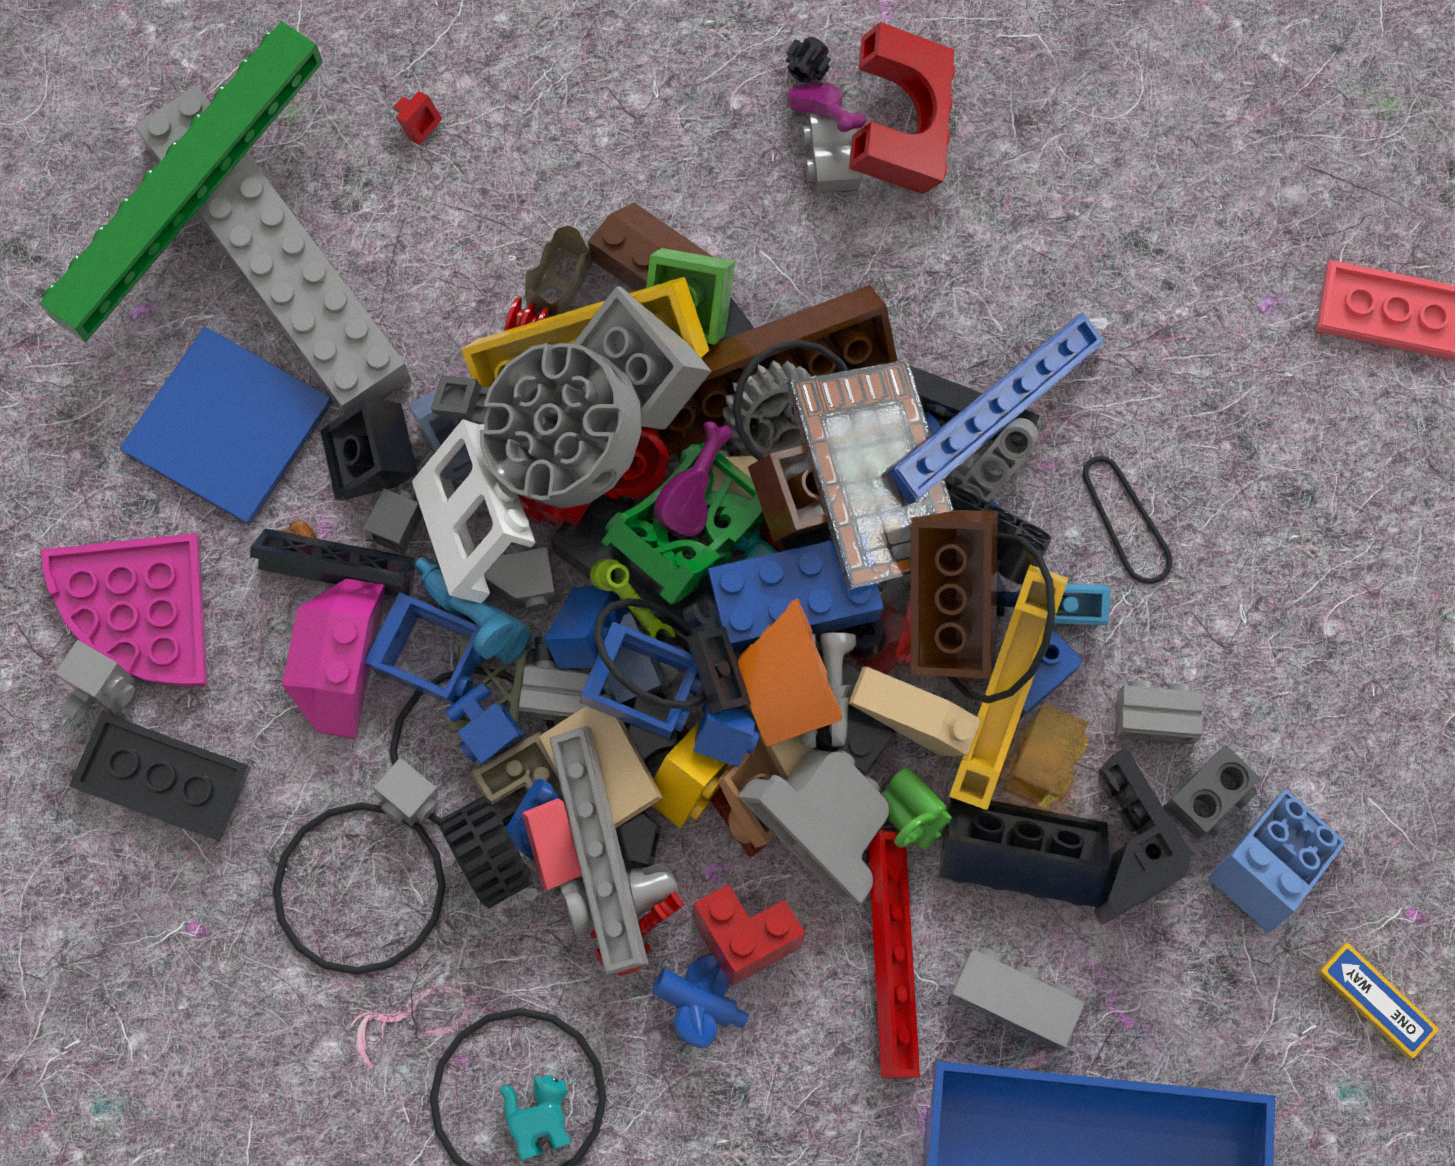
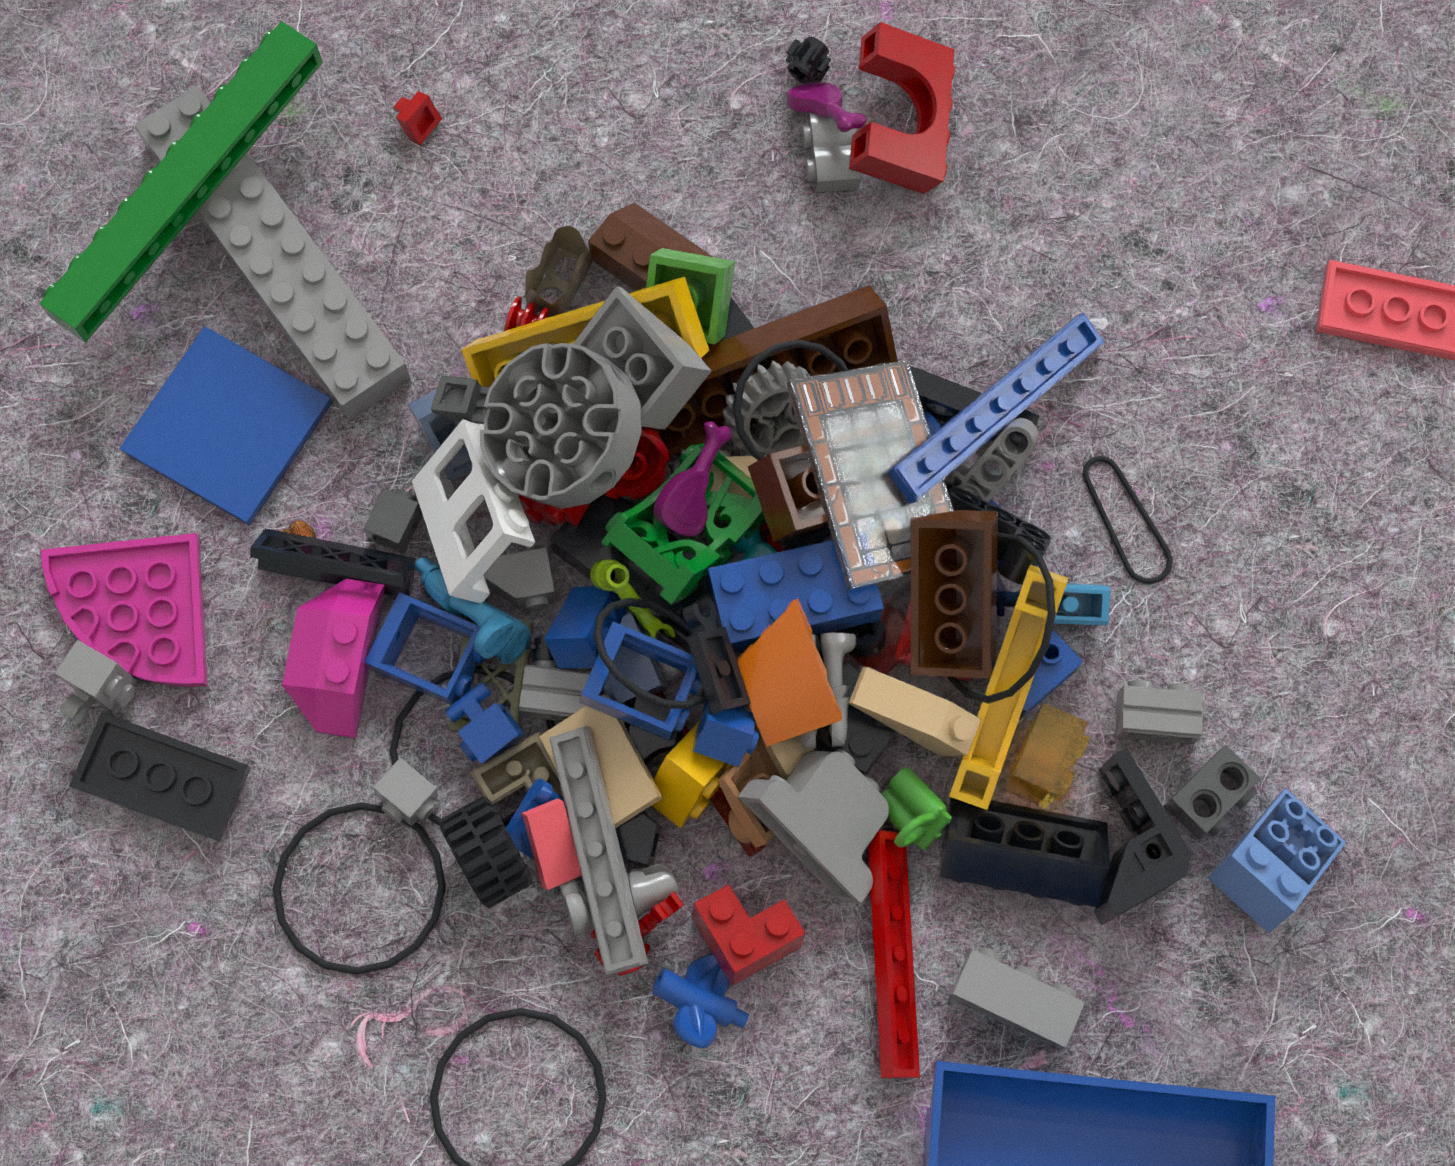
black slope [320,399,417,500] -> none
teal animal [500,1075,573,1161] -> none
tile [1317,942,1439,1059] -> none

